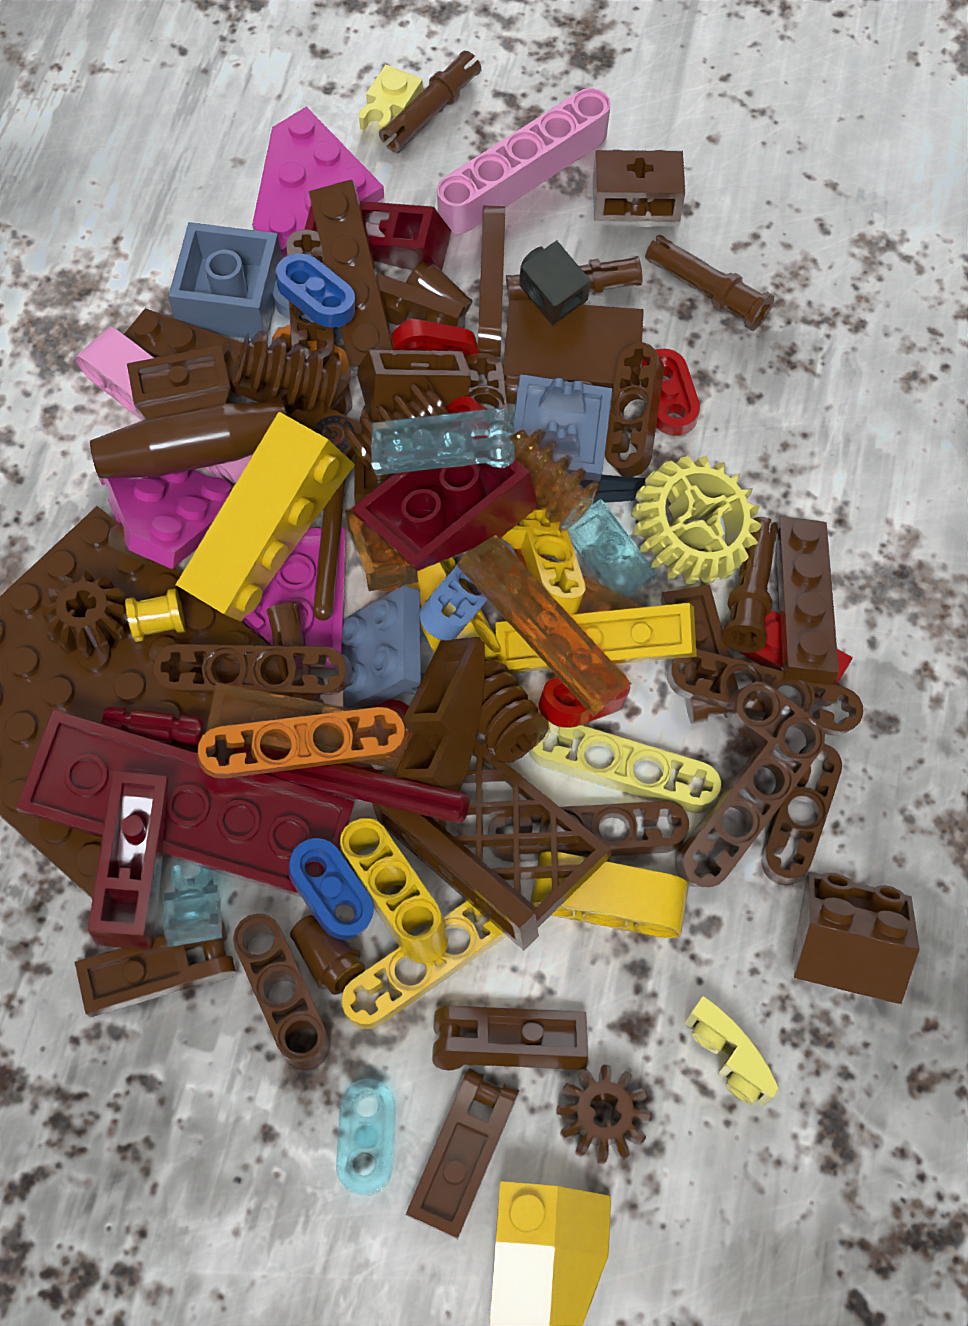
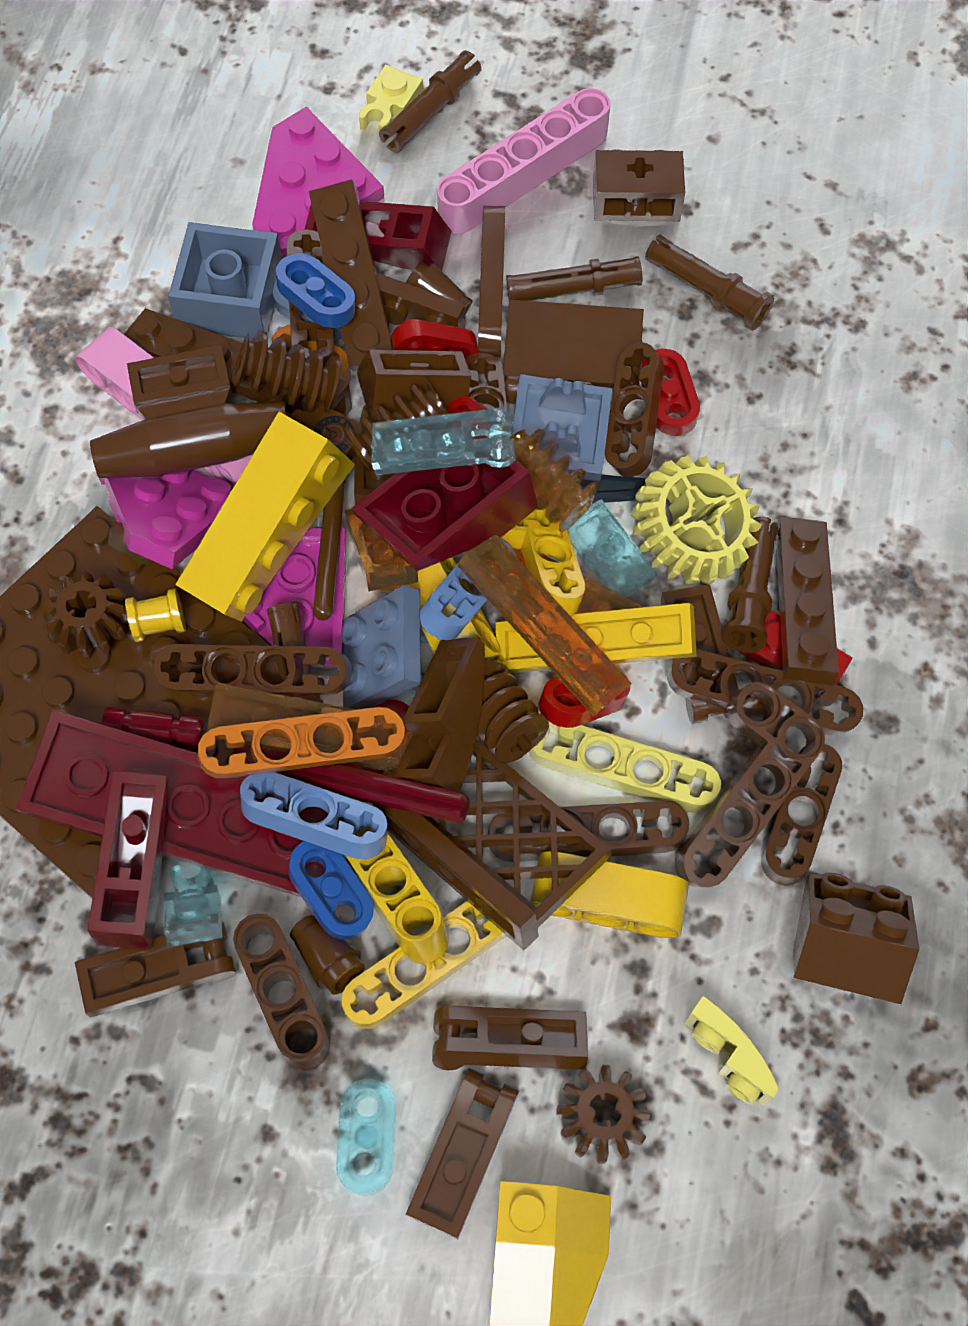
pearl dark grey brick [519,240,591,326] -> none
none -> medium blue beam [240,772,387,860]

